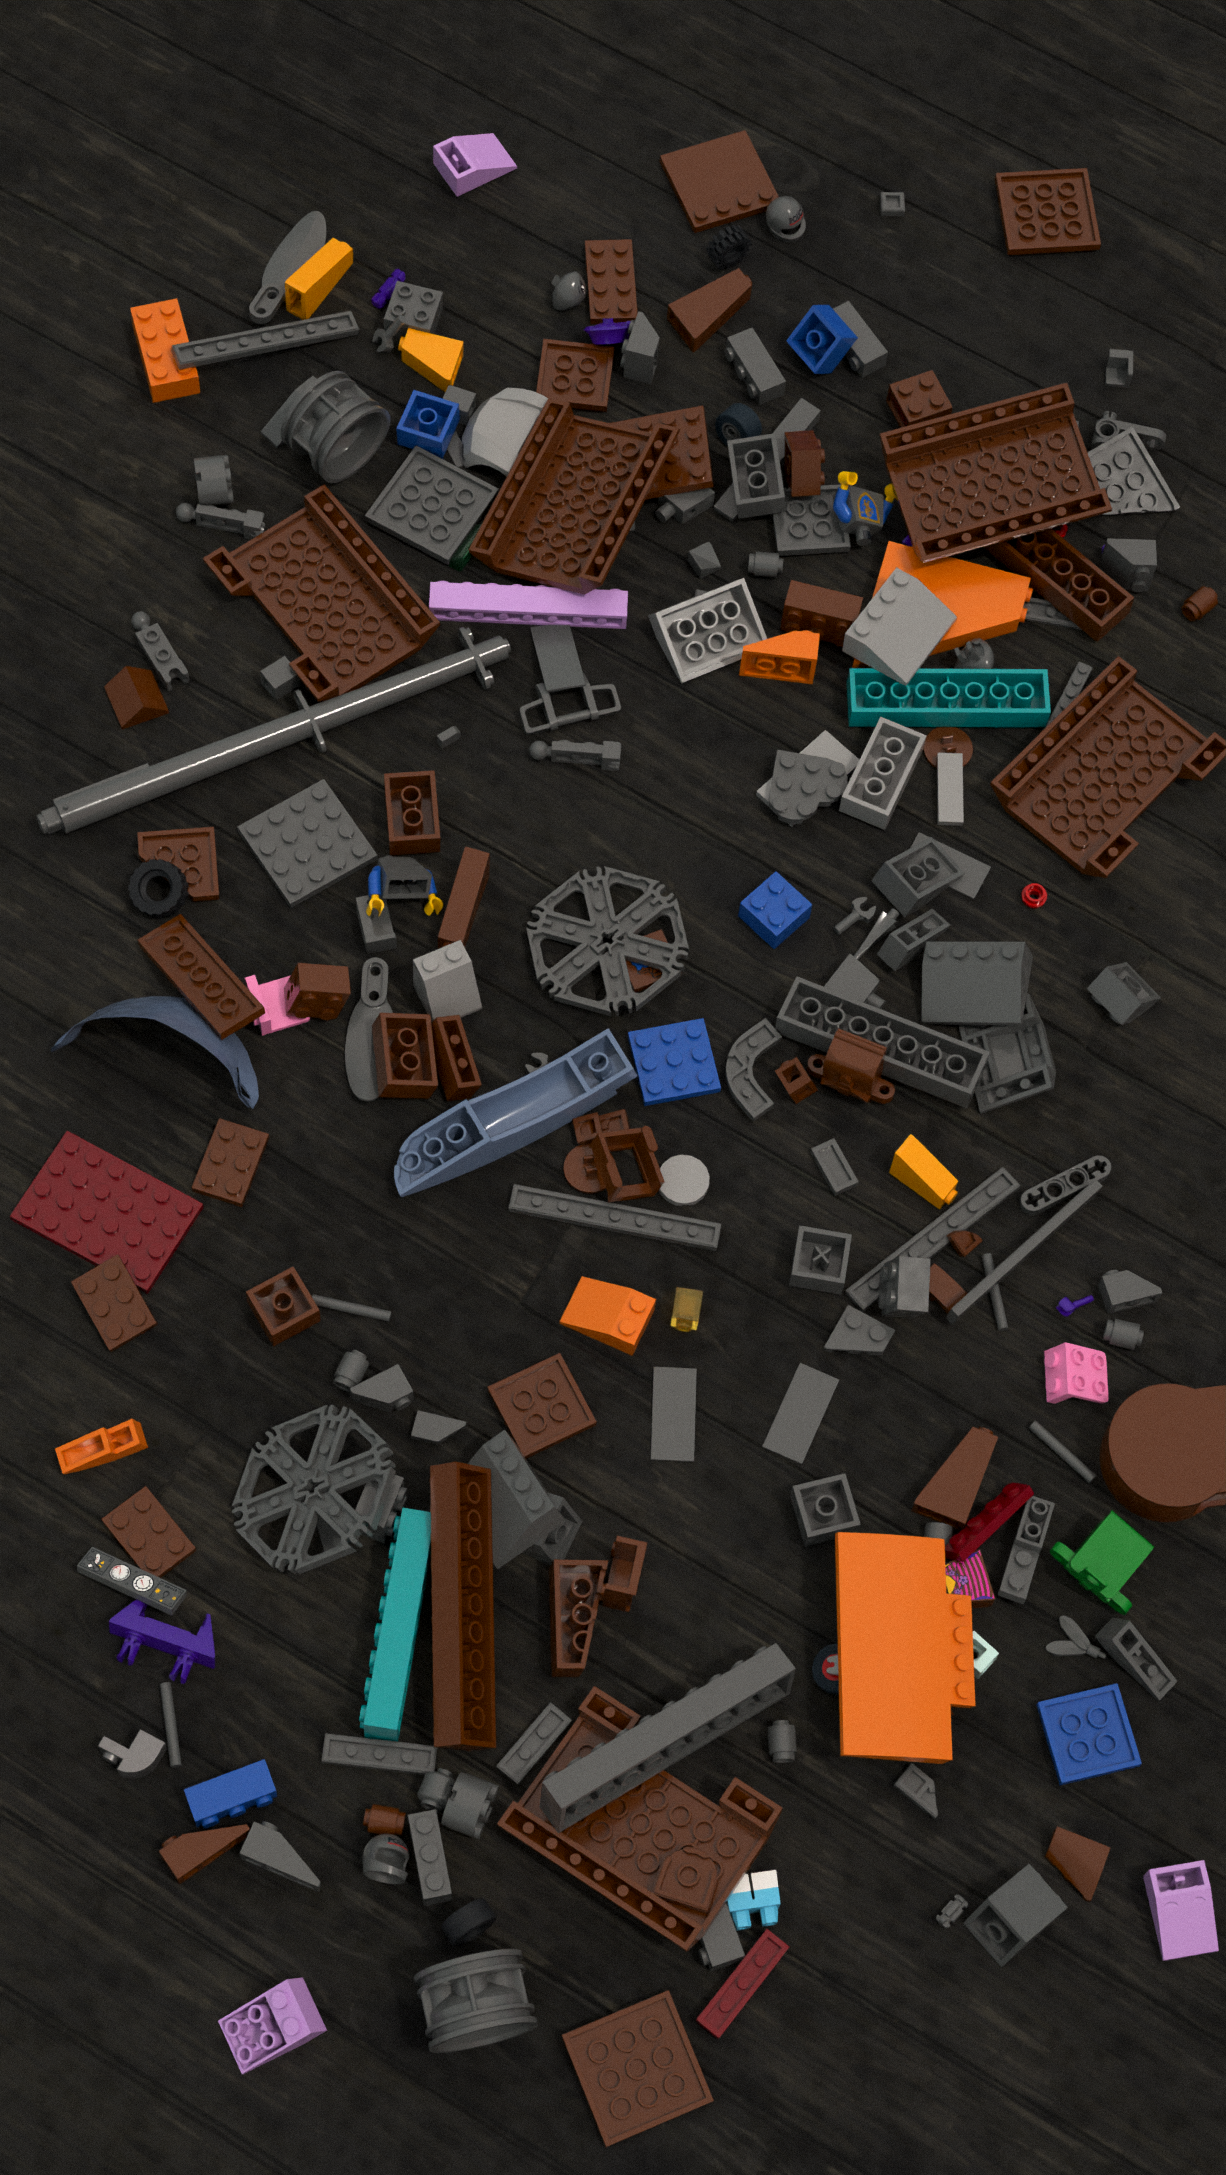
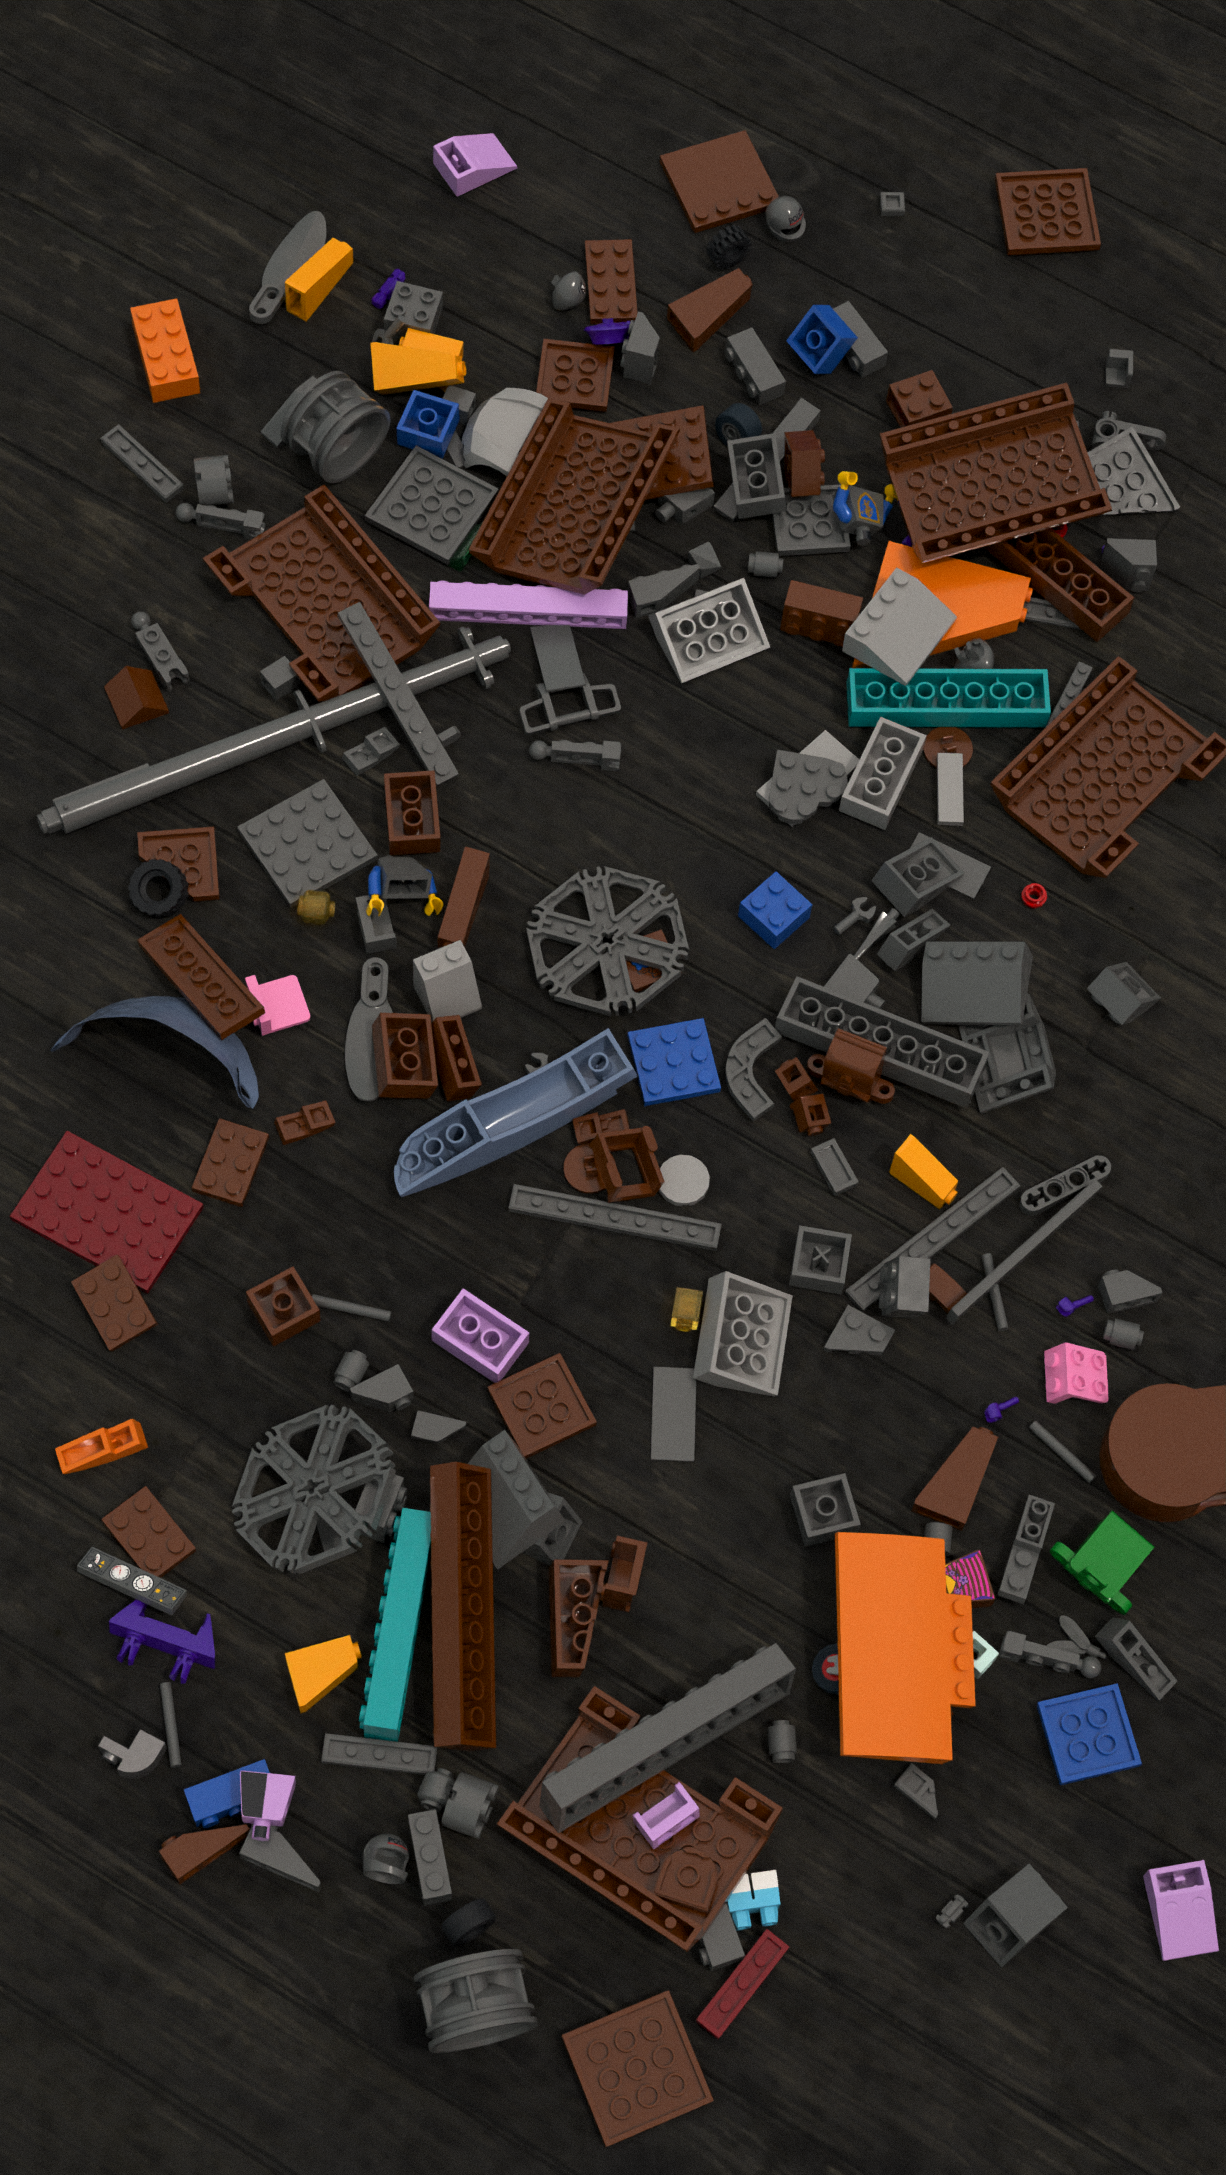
dark grey tile [171,311,359,370] -> none
lavender slope [218,1977,327,2074] -> none
reddish brown piece [284,963,351,1020] -> none
reddish brown brick [363,1804,406,1835] -> none
dark grey tile [496,1702,572,1786] -> none
orange slope [559,1276,656,1356] -> none
orange slope [739,630,820,684] -> none
dark grey piece [762,1363,839,1465] -> none
dark red plate [945,1482,1034,1562] -> none
reddish brown tile [946,1230,983,1257] -> none
reddish brown slope [1045,1826,1111,1902] -> none
reddish brown brick [1181,586,1218,621] -> none
none -> dark grey tile [100,424,184,503]
none -> torso [240,1771,296,1841]
none -> reddish brown slope [274,1100,336,1145]
none -> light orange slope [285,1635,362,1713]
none -> clear yellow head [297,890,335,924]
none -> dark grey plate [337,602,459,787]
none -> dark grey slope [342,727,400,776]
none -> light orange slope [371,342,466,395]
none -> lavender brick [432,1289,529,1383]
none -> dark grey slope [627,564,700,618]
none -> lavender panel [633,1782,700,1850]
none -> light grey slope [693,1271,793,1397]
none -> reddish brown brick [790,1094,831,1136]
none -> dark purple hand [984,1397,1019,1423]
none -> dark grey plate [999,1631,1101,1678]

